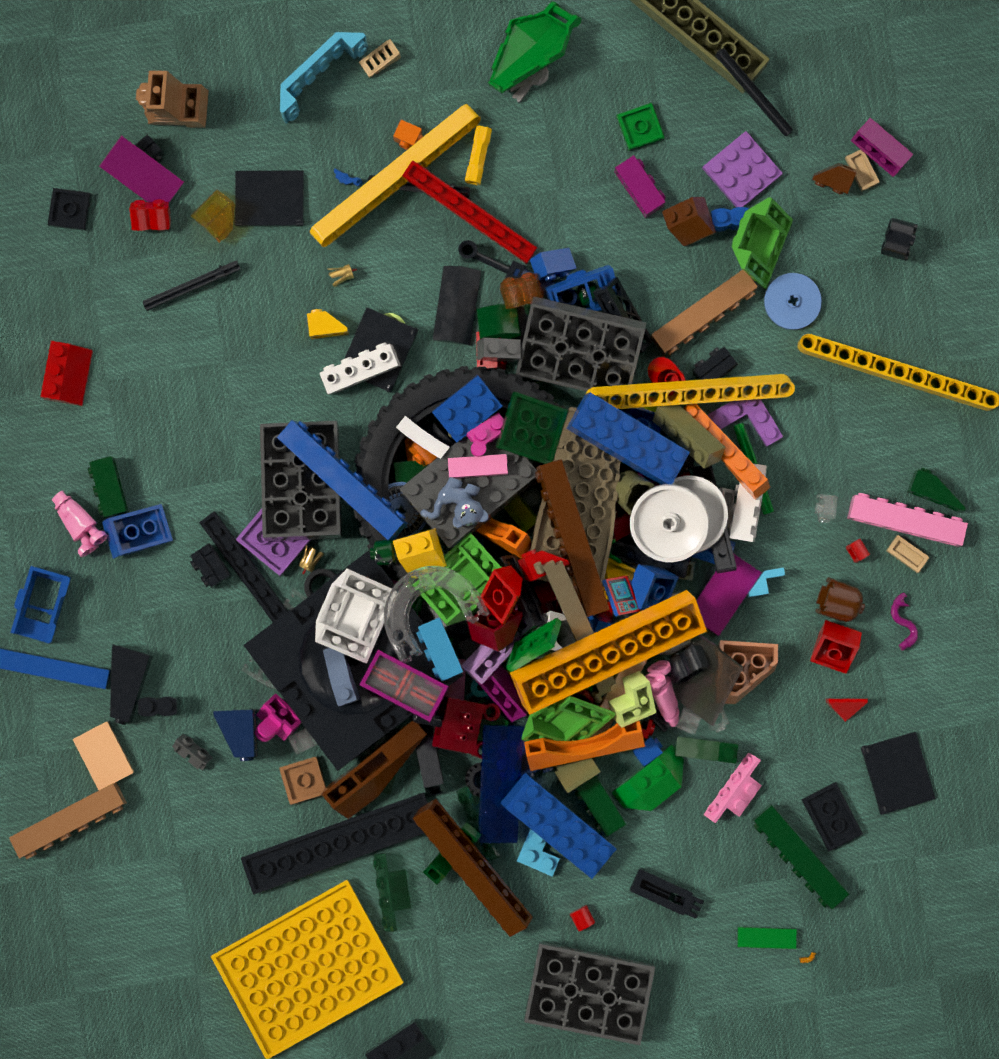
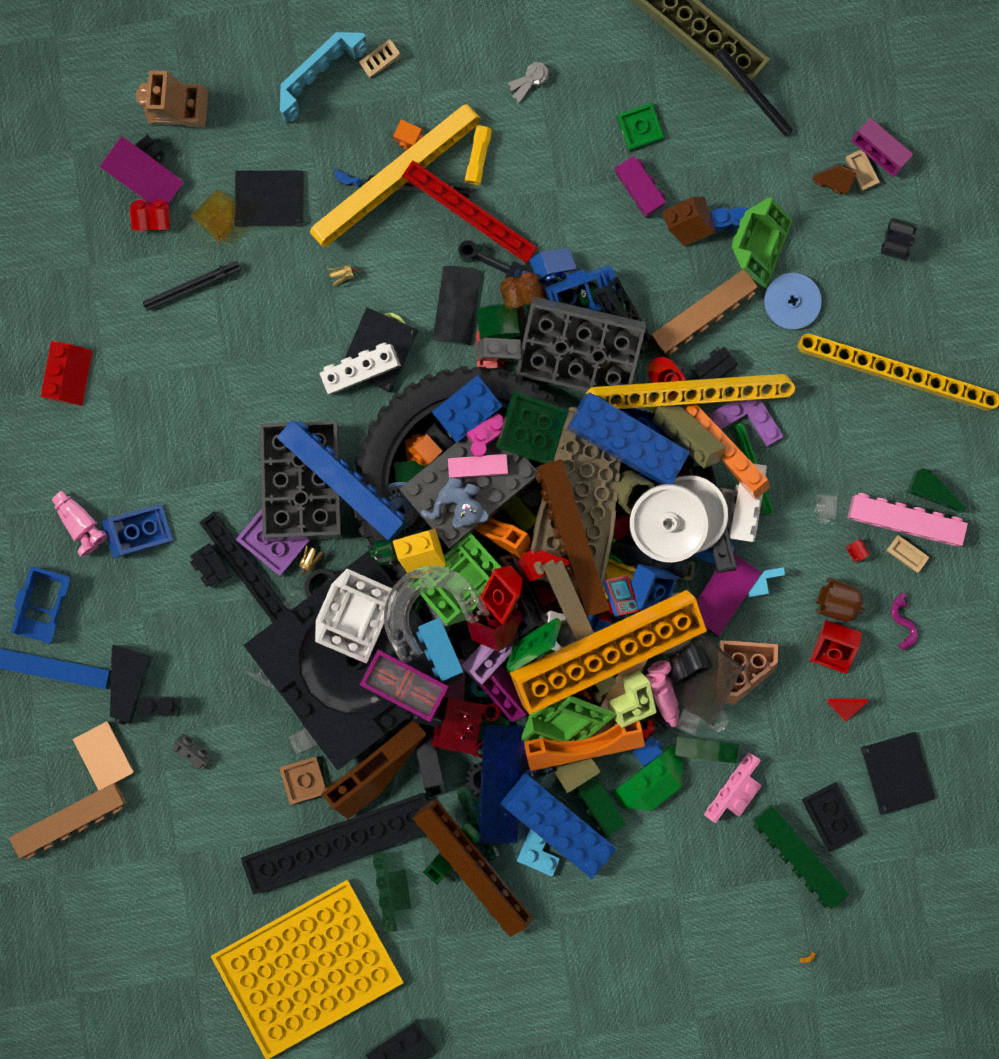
black tile [47,188,92,231] -> none
dark green brick [88,456,129,519] -> none
dark blue slope [213,710,258,761] -> none
dark pink brick [255,693,302,742] -> none
yellow slope [307,309,349,339] -> none
sand blue slope [323,648,360,706] -> none
white sticker [396,416,450,459] -> none
green windscreen [487,1,581,93] -> none
dark grey brick [524,941,655,1045] -> none
red brick [569,905,595,932] -> none
black hinge [629,868,704,919] -> none
medium lavender plate [702,131,783,207] -> none
green tile [737,927,797,949] -> none

